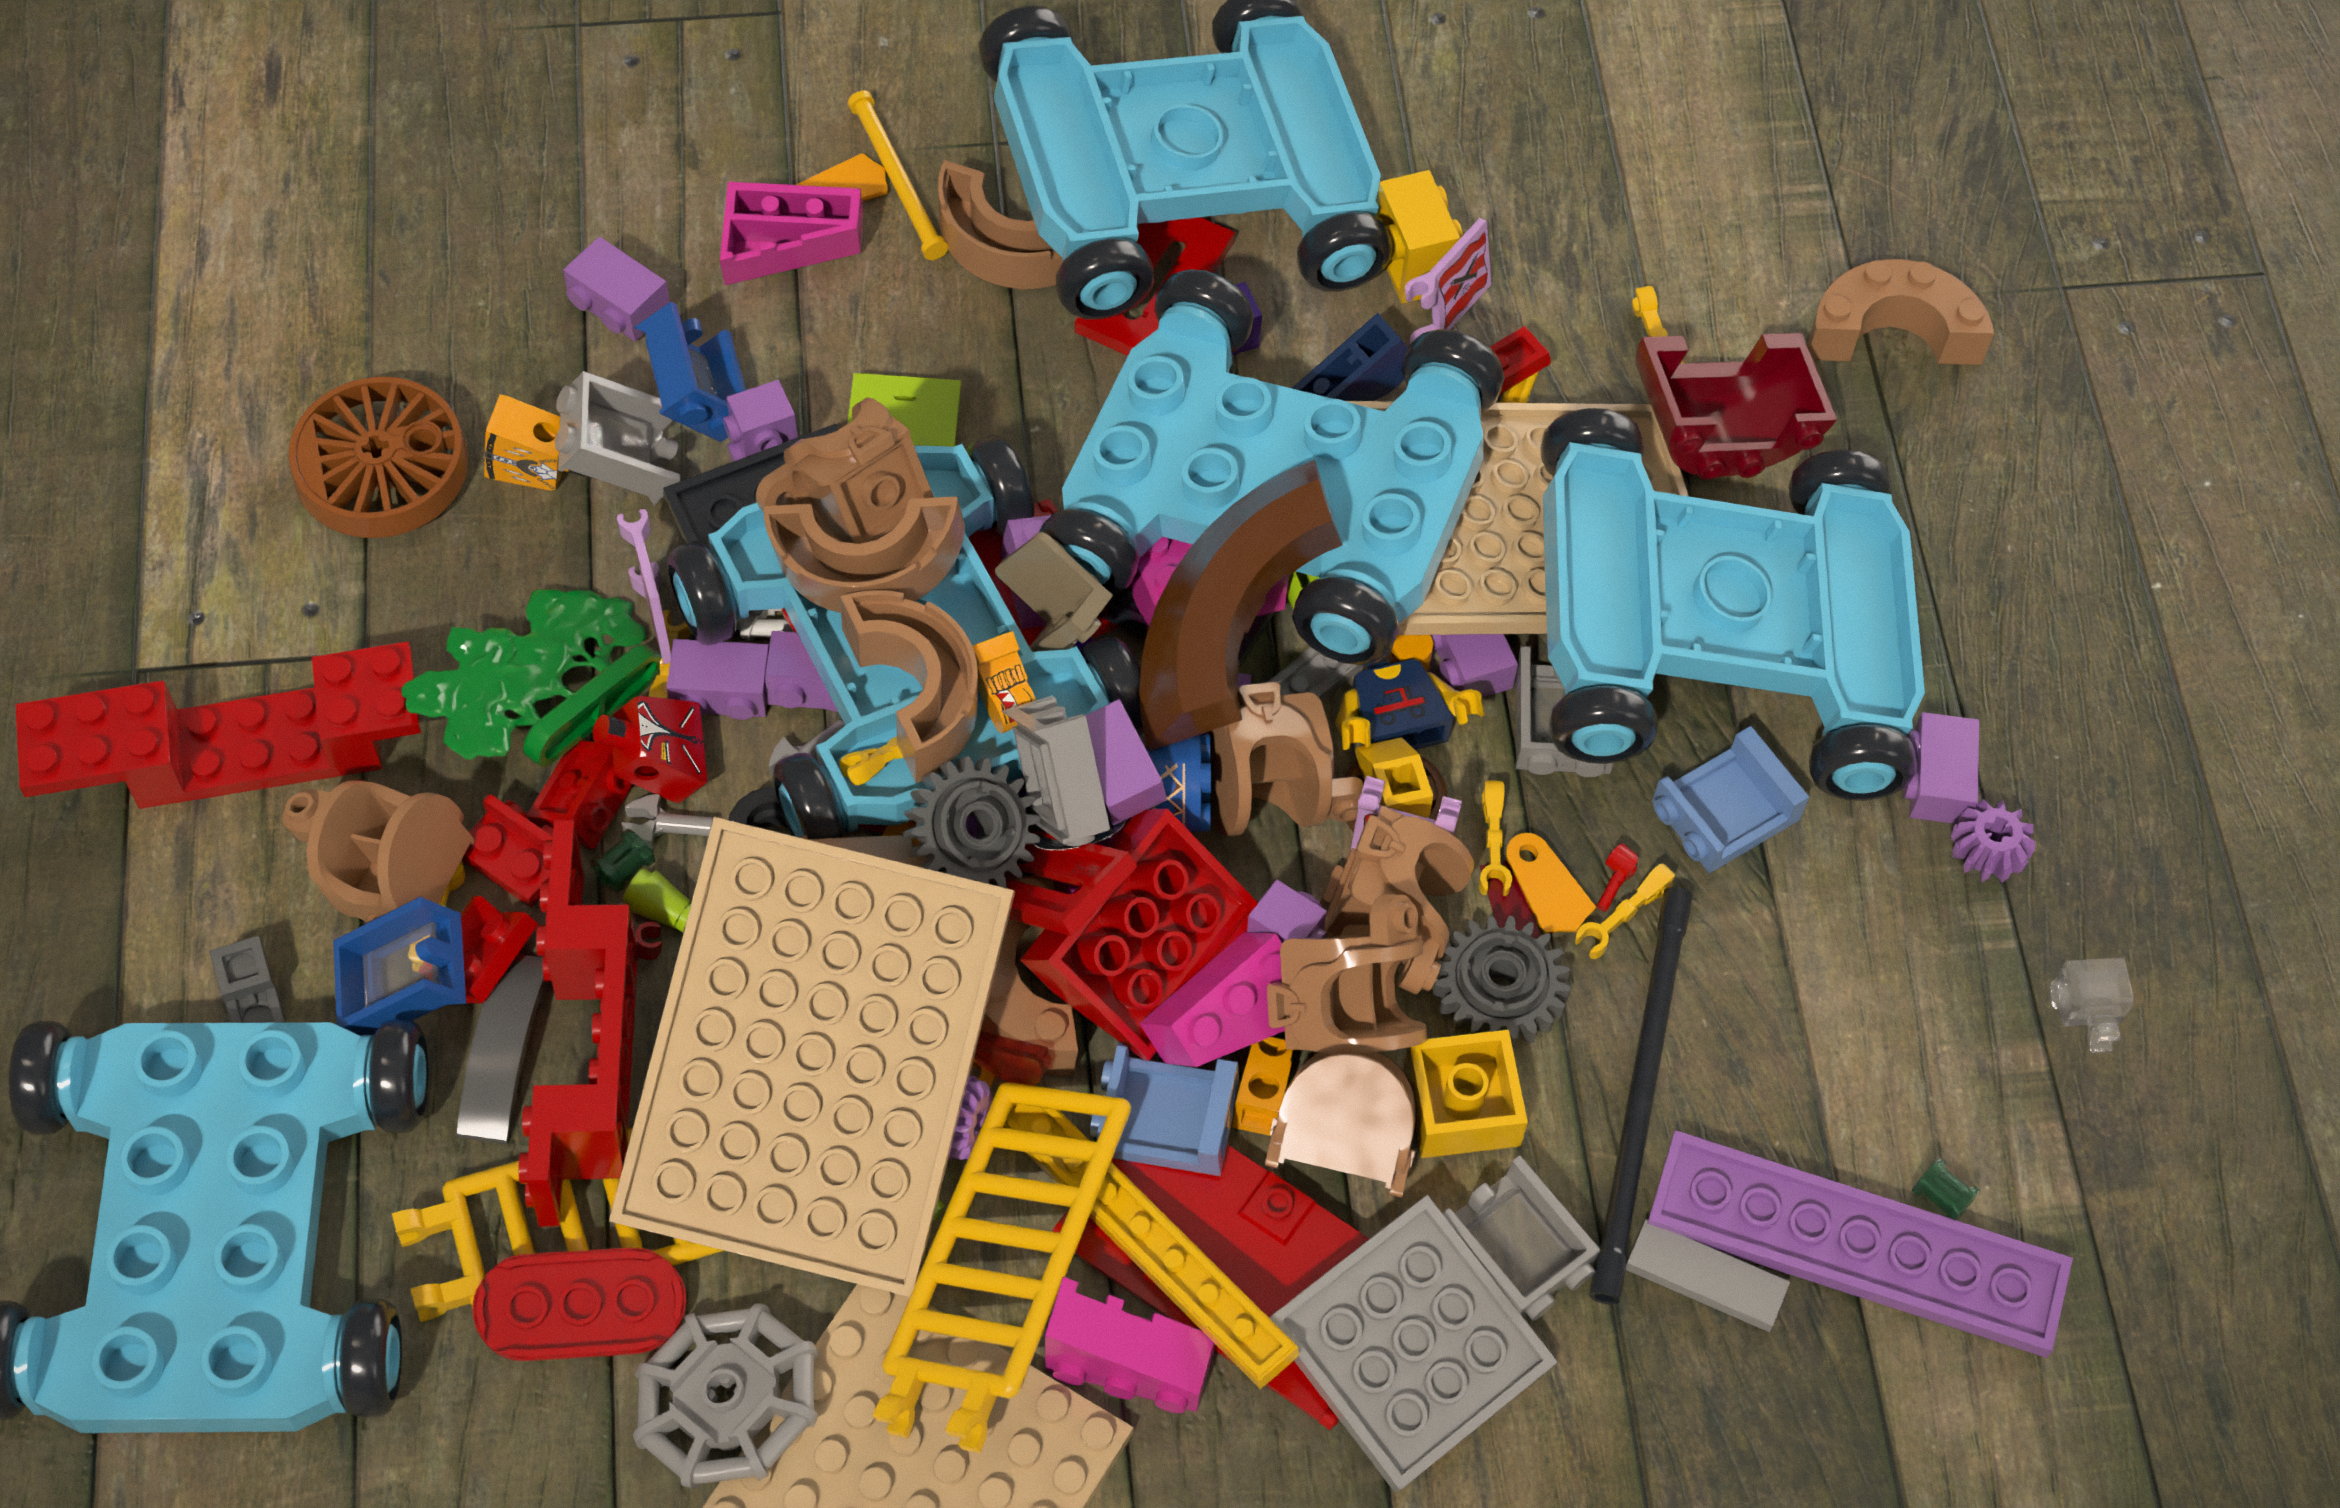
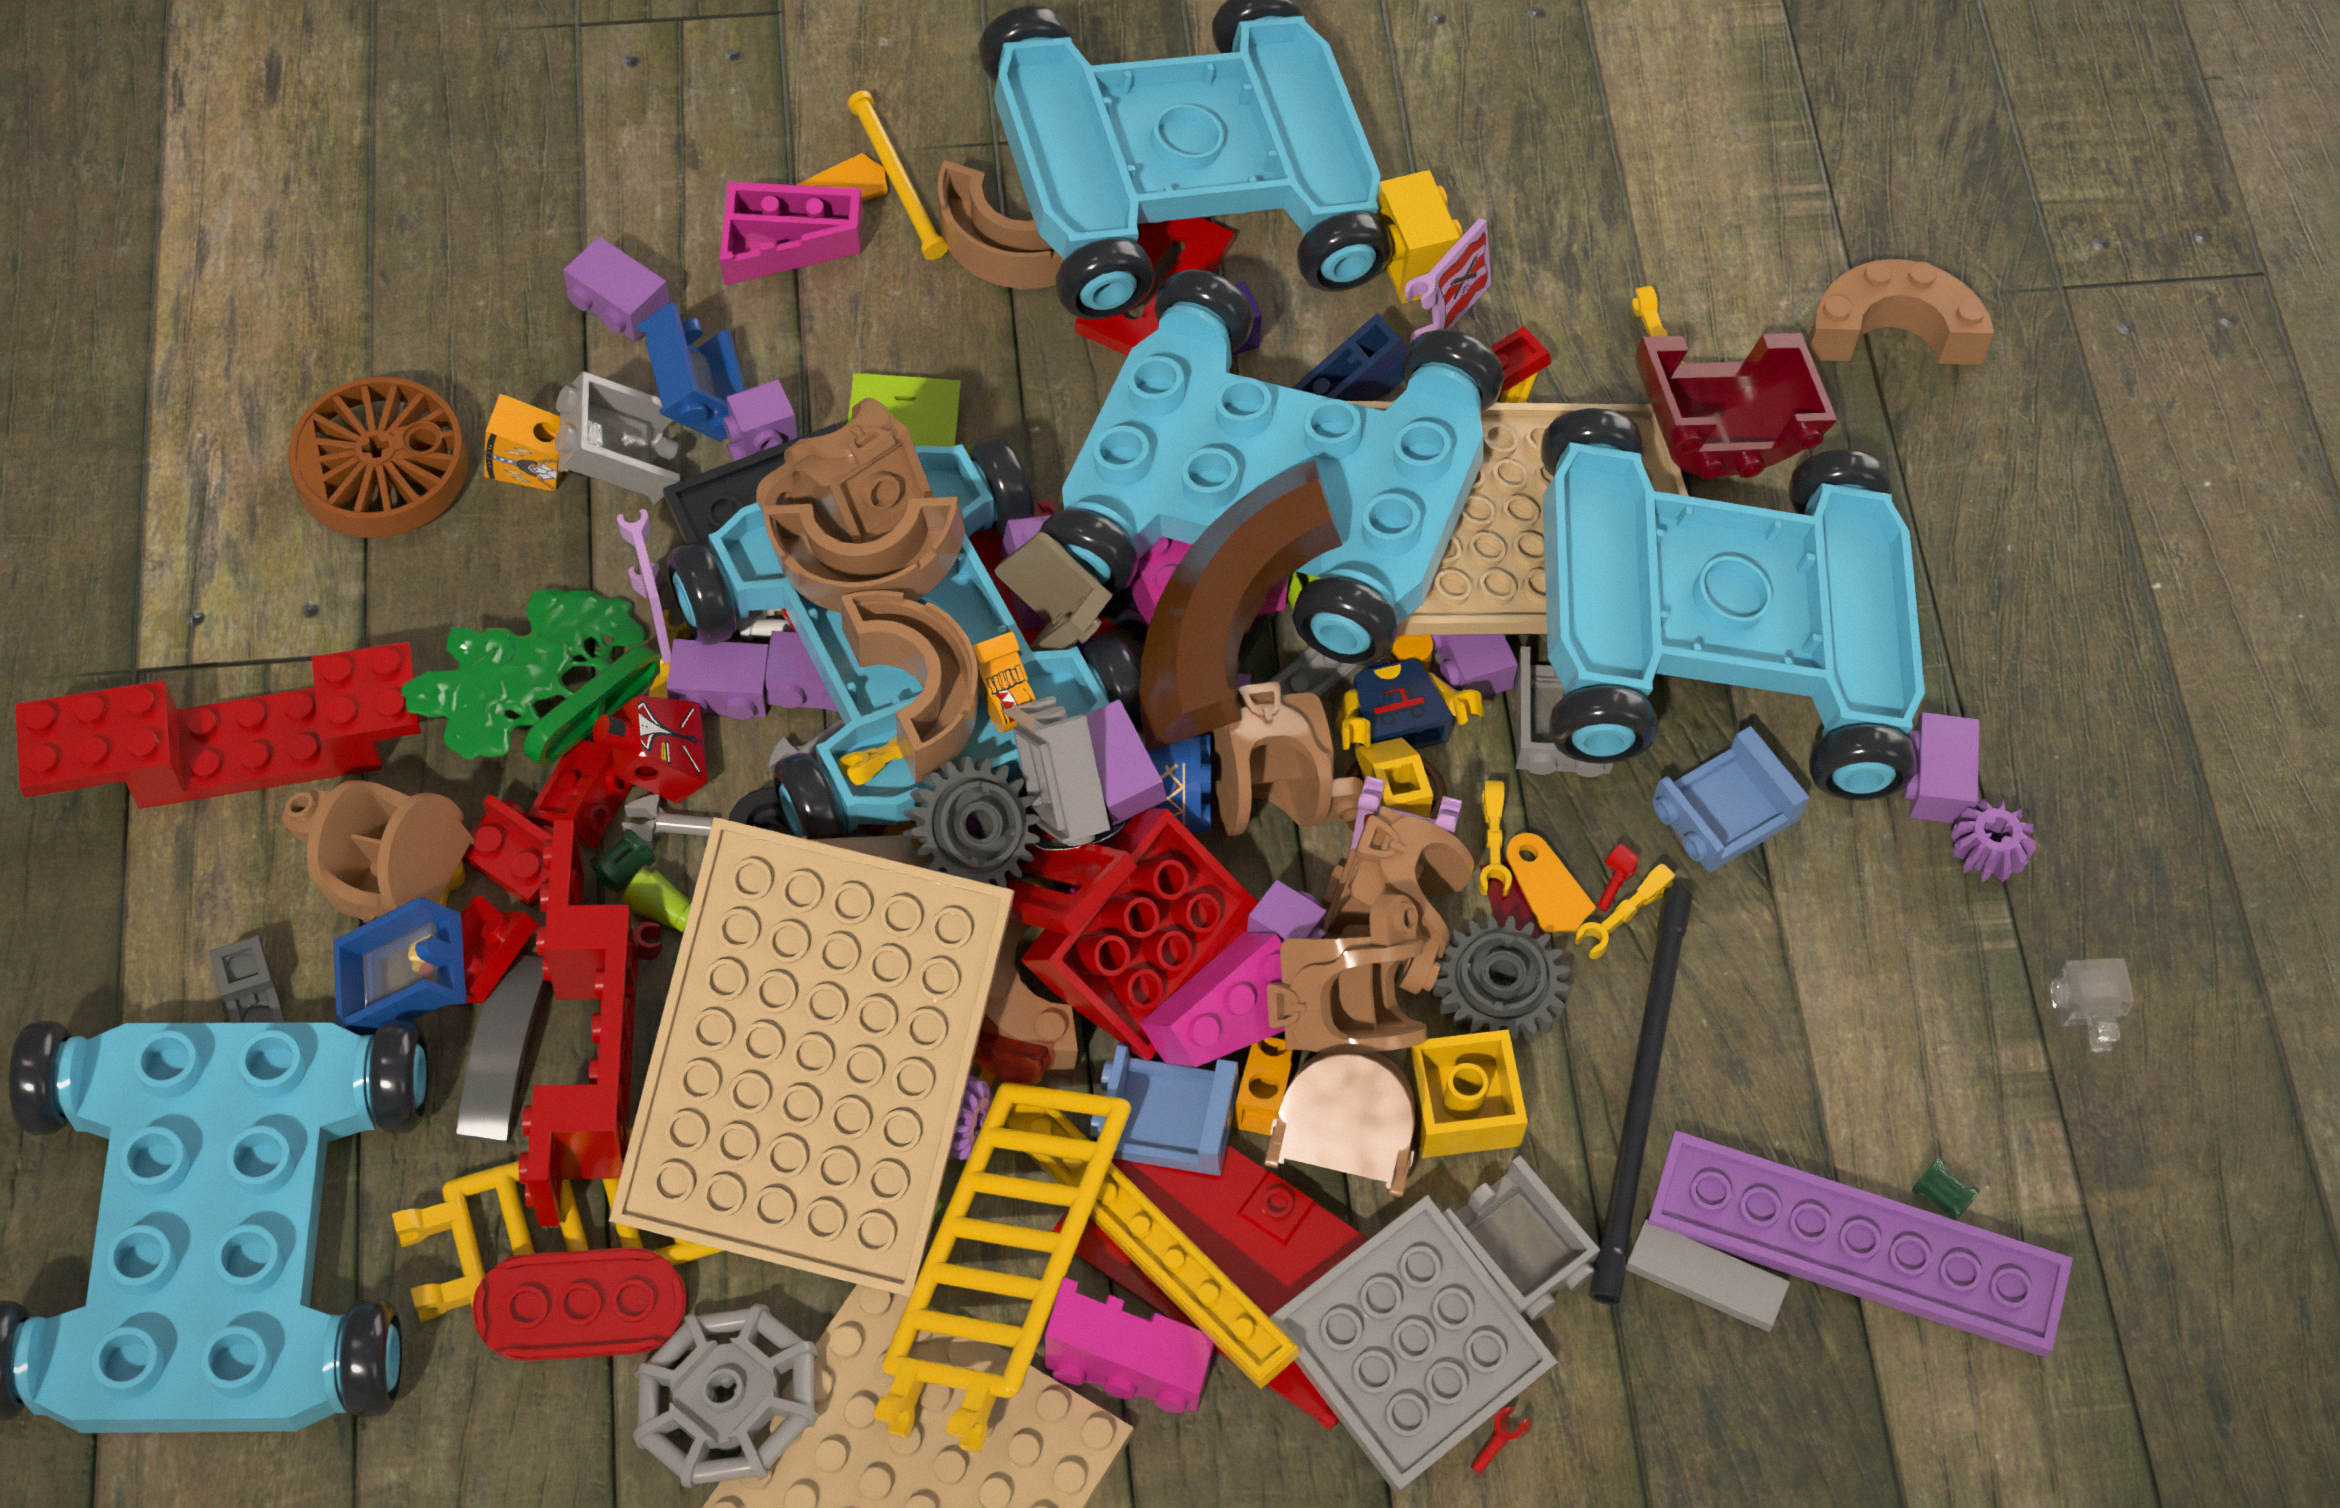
none -> red hand [1470,1407,1532,1475]

